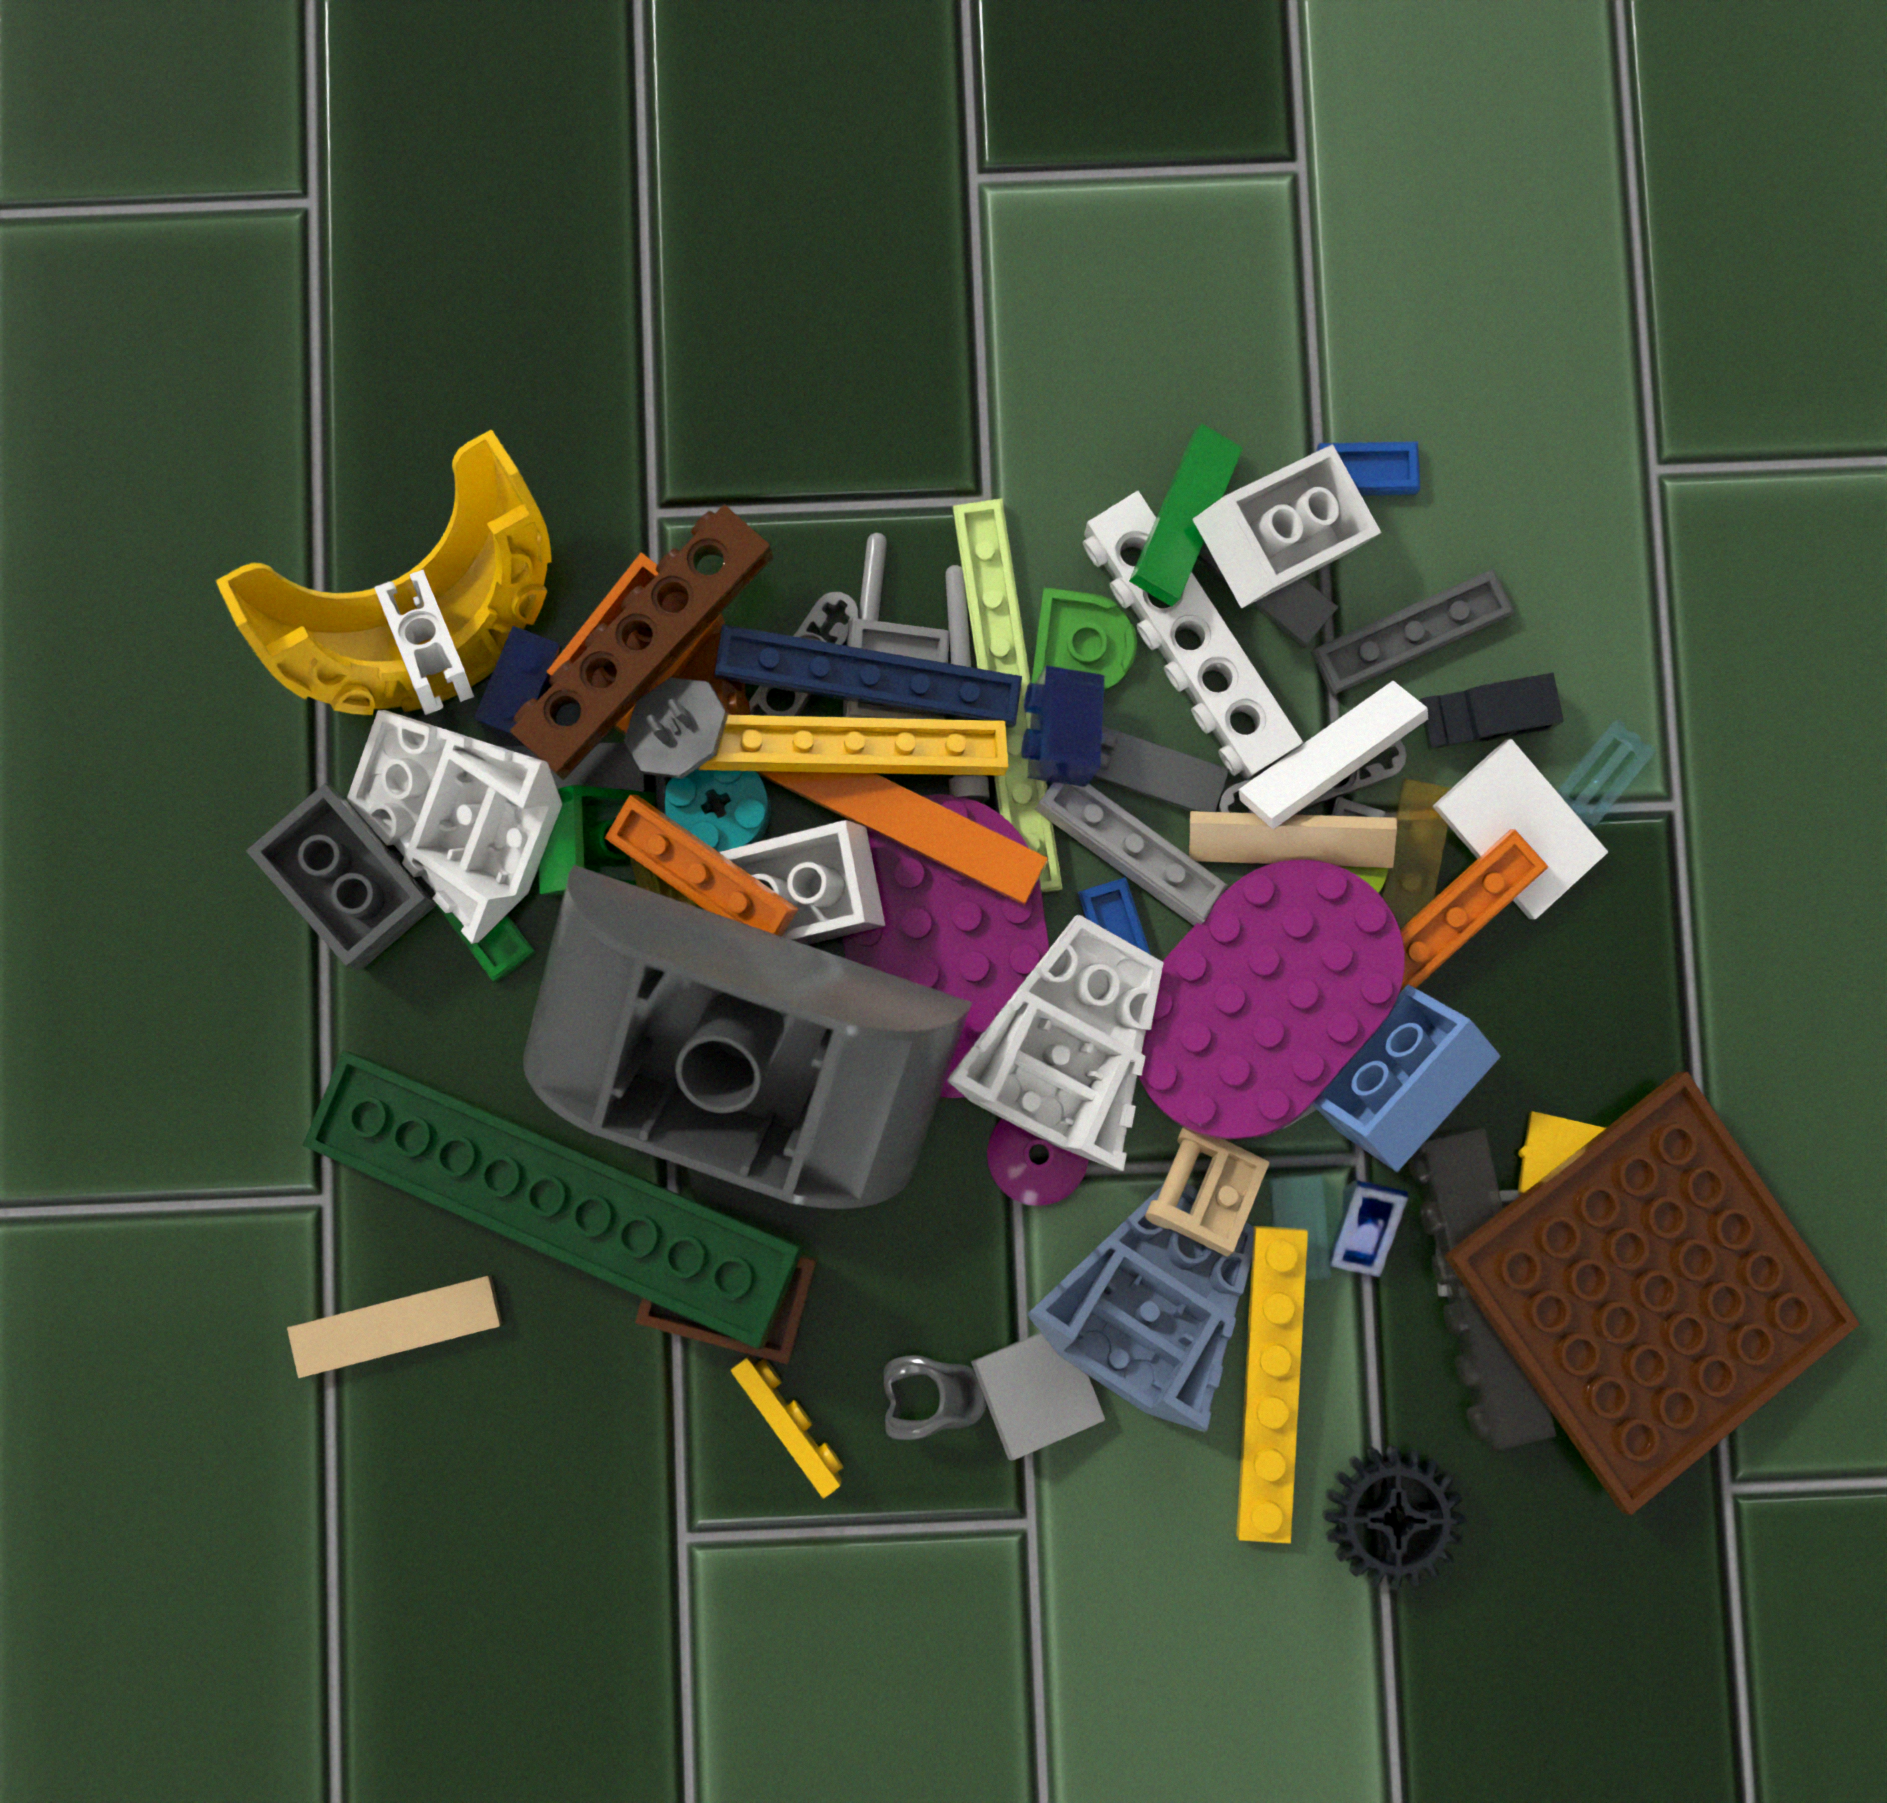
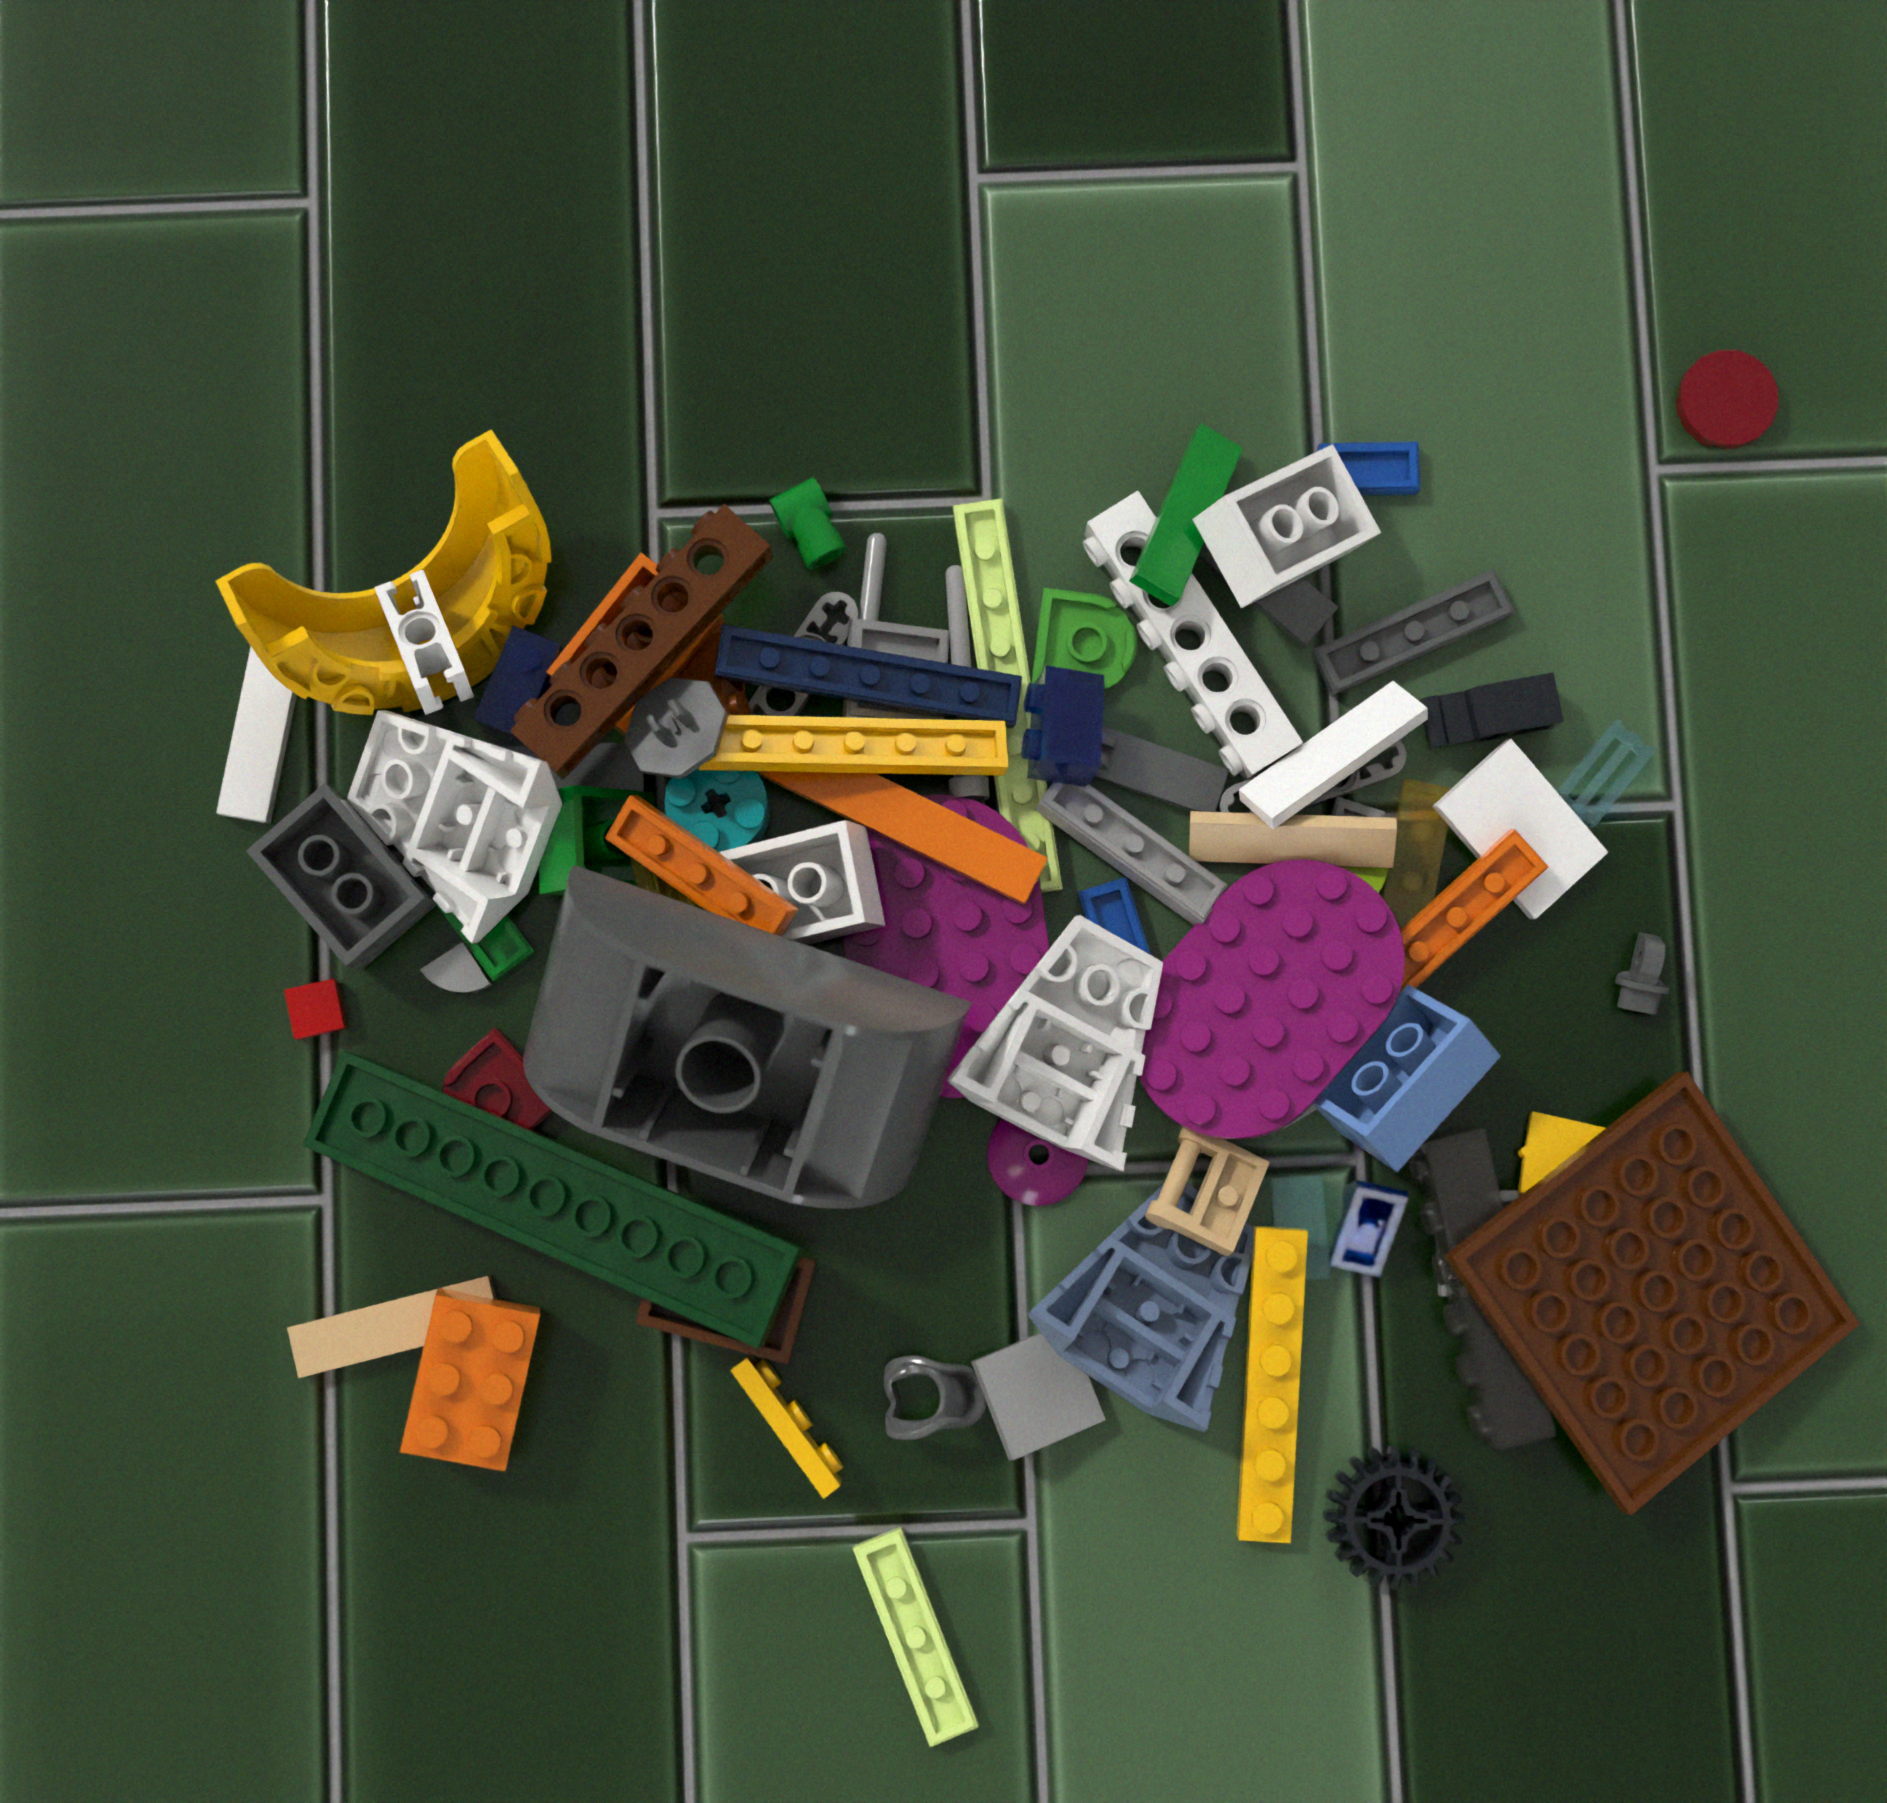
none -> white tile [216,647,297,824]
none -> red tile [284,978,348,1040]
none -> orange brick [400,1288,540,1471]
none -> light grey tile [420,942,493,993]
none -> dark red tile [442,1027,554,1131]
none -> green piece [769,477,847,570]
none -> yellowish green tile [853,1526,979,1747]
none -> dark grey piece [1615,932,1670,1015]
none -> dark red tile [1676,350,1779,449]

